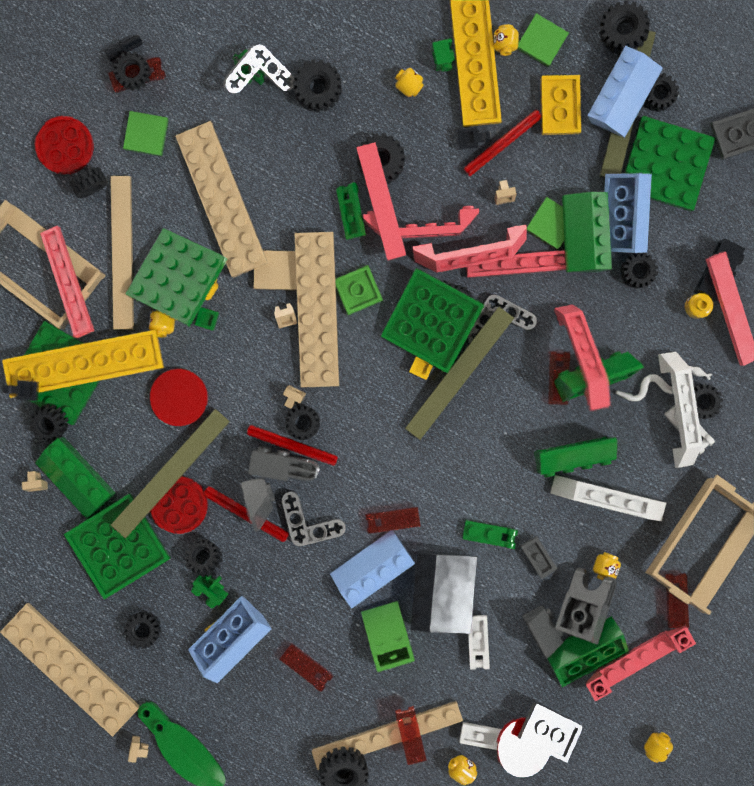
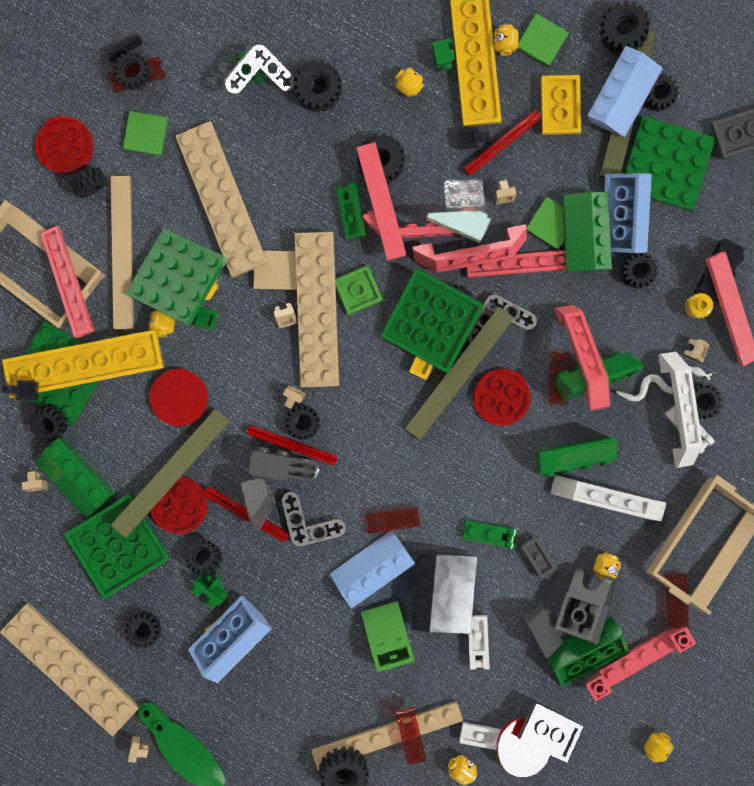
clear red plate [279,643,334,692] -> none
none -> light aqua slope [426,211,490,243]
none -> clear plate [444,179,486,212]
none -> red tile [473,369,531,426]
none -> tan tile [684,339,709,363]

